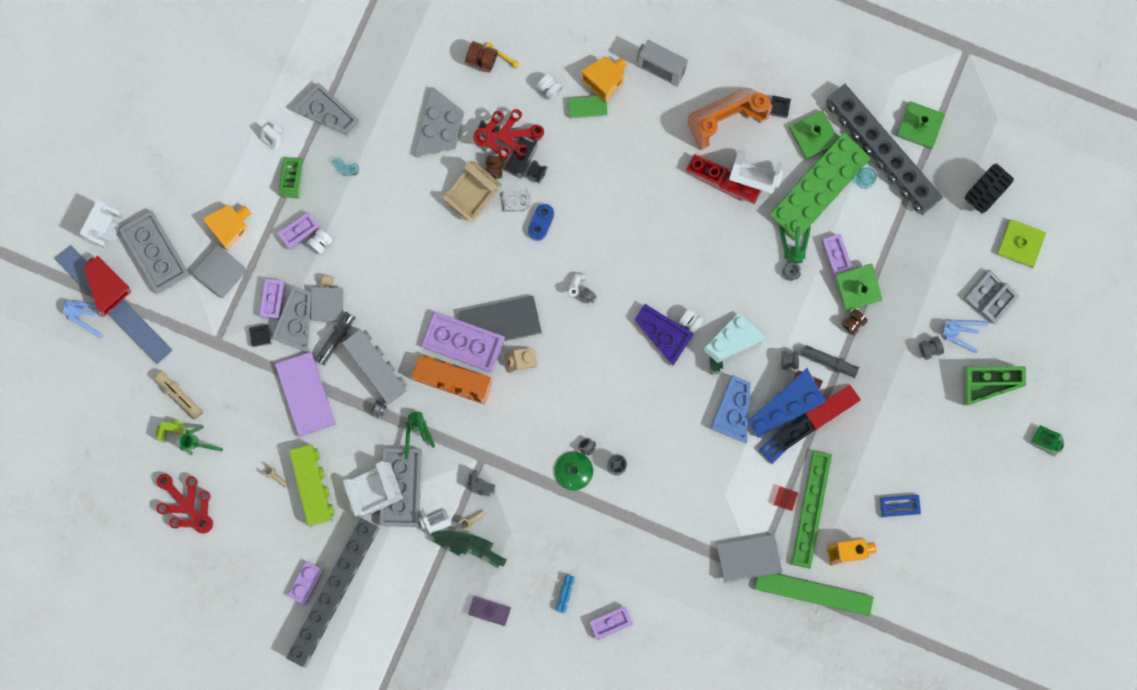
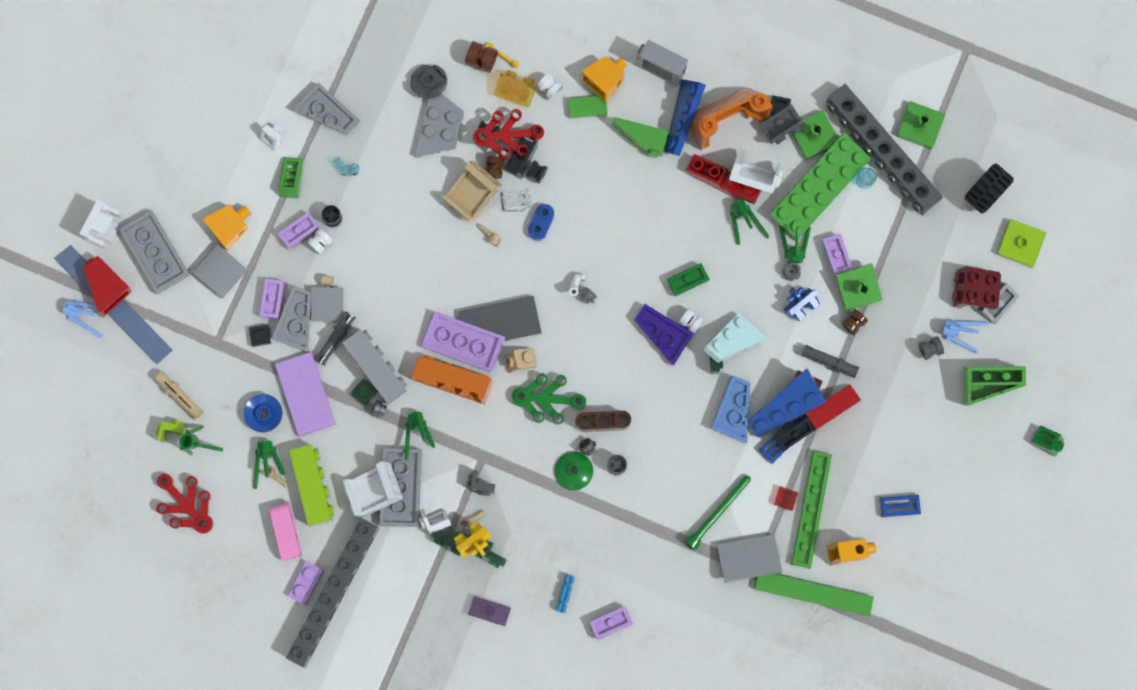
dark grey wheel [781,350,799,370] -> none
none -> blue dish [244,394,283,433]
none -> green plant [253,441,285,489]
none -> bright pink beam [269,502,302,561]
none -> black wheel [321,205,342,228]
none -> dark green plate [350,379,378,406]
none -> dark grey tile [410,65,448,99]
none -> yellow hips [454,522,492,558]
none -> tan hand [478,224,501,247]
none -> clear yellow bracket [493,70,537,108]
none -> green plant [511,373,586,425]
none -> reddish brown beam [575,410,631,432]
none -> bright green slope [612,117,668,158]
none -> blue wing [664,79,706,156]
none -> green plate [667,263,710,297]
none -> green piece [684,476,751,551]
none -> green plant [730,200,769,245]
none -> dark grey bracket [760,104,804,145]
none -> hips [783,287,820,321]
none -> dark red bracket [952,266,1001,310]

